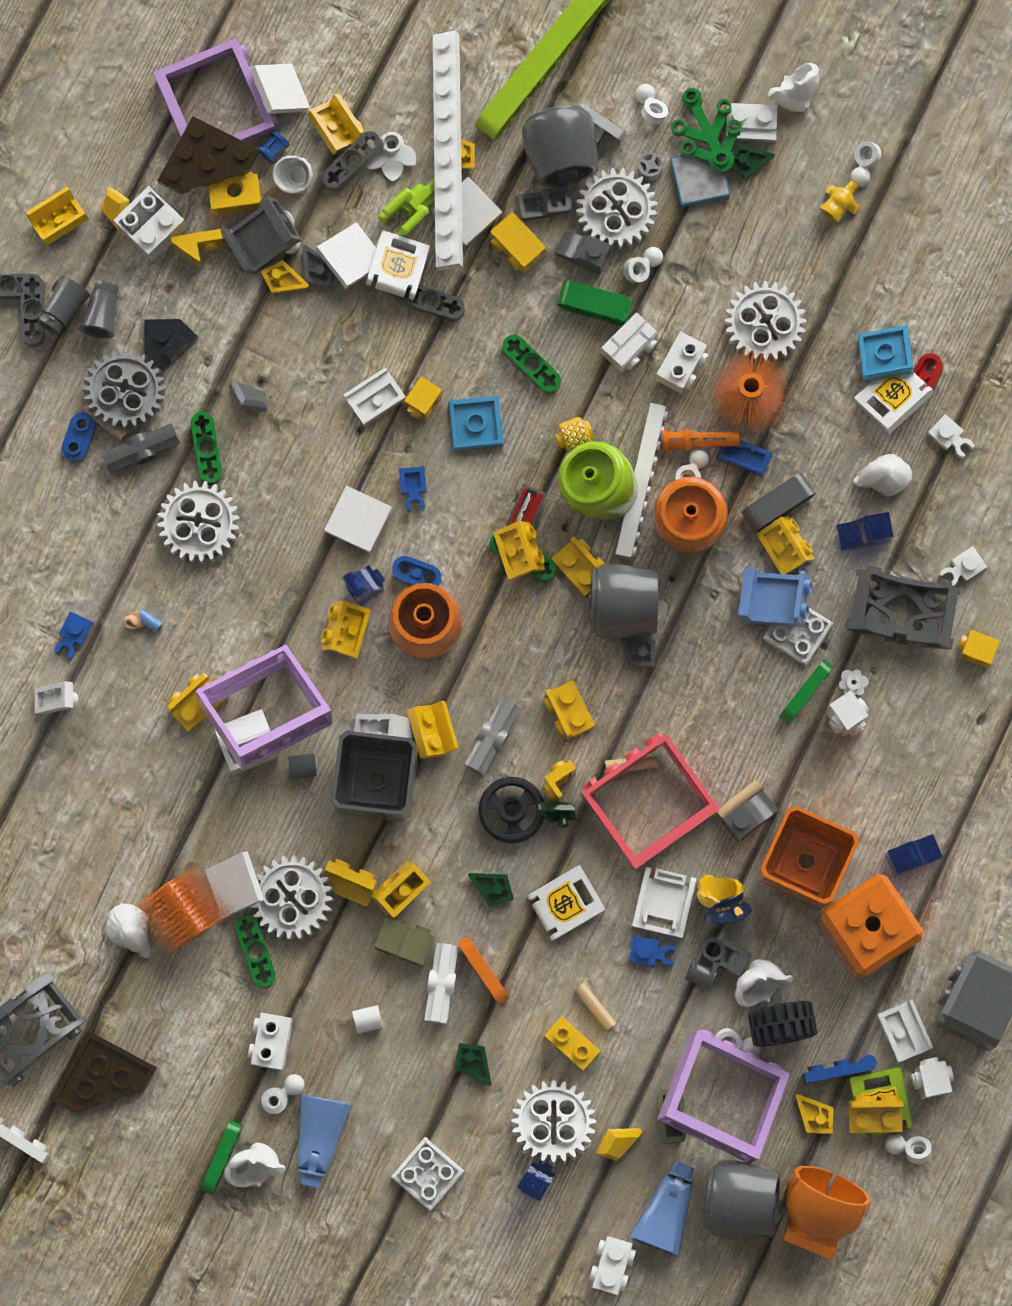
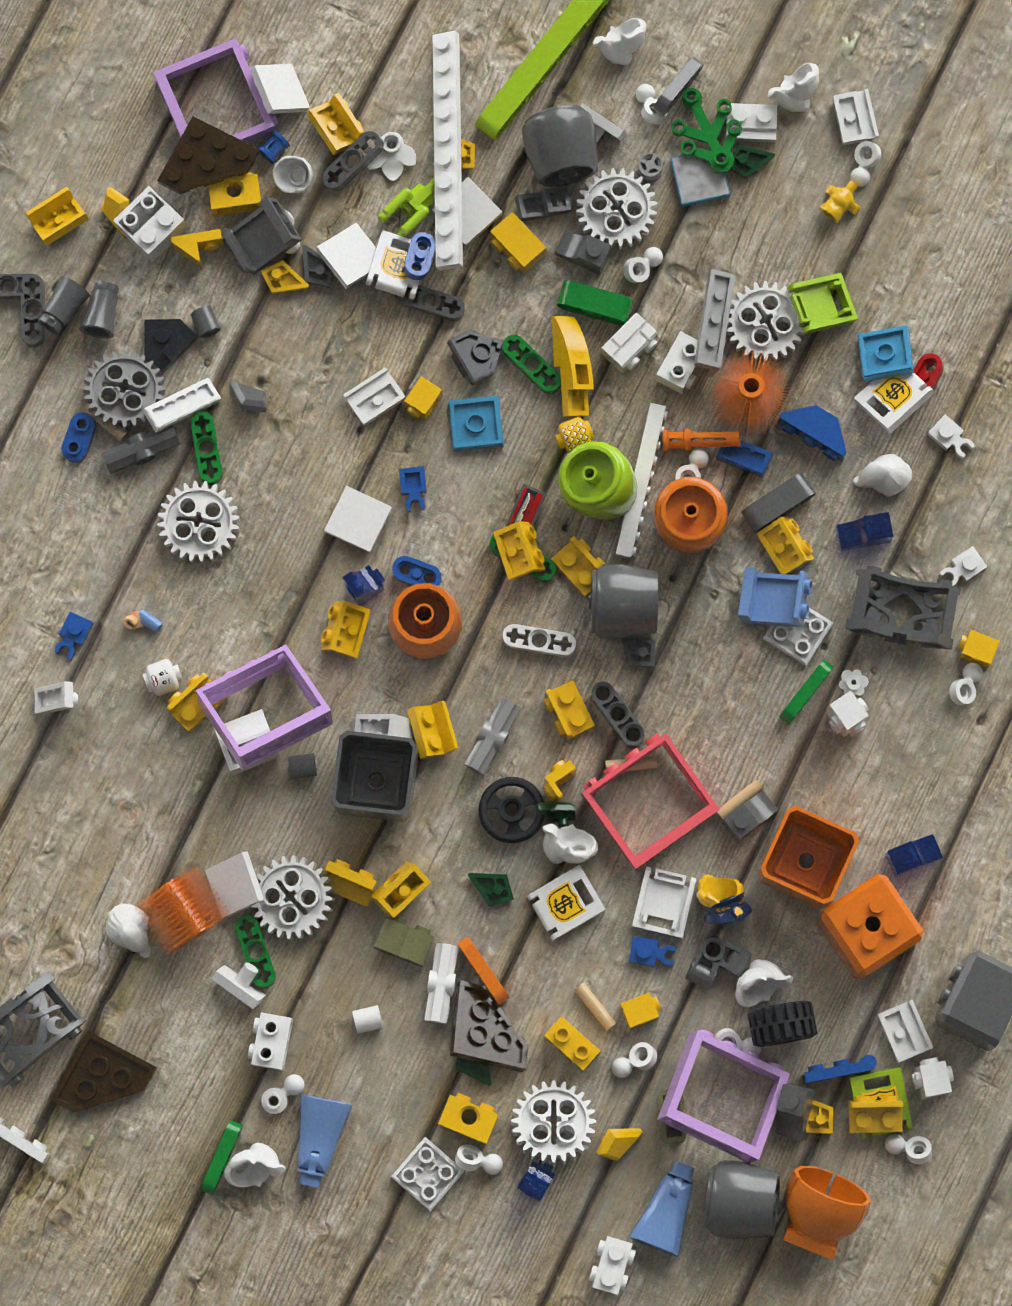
none -> white plate [143,378,221,433]
none -> white head [143,659,183,696]
none -> dark grey beam [190,305,221,338]
none -> white tile [211,963,266,1009]
none -> plate [404,232,435,280]
none -> yellow brick [438,1092,499,1145]
none -> plate [447,330,504,385]
none -> plate [450,980,528,1072]
none -> white plate [455,1144,503,1175]
none -> white beam [503,624,576,657]
none -> white hair [543,824,598,864]
none -> yellow slope [551,316,594,417]
none -> dark grey beam [591,681,645,749]
none -> white hair [593,18,647,65]
none -> white plate [612,1042,657,1078]
none -> yellow brick [620,992,662,1030]
none -> beam [654,57,704,115]
none -> light grey fence [694,269,735,378]
none -> dark grey arch [776,1083,816,1141]
none -> blue slope [777,405,847,462]
none -> lime container [787,273,858,334]
none -> white plate [832,89,879,146]
none -> white plate [949,663,983,705]

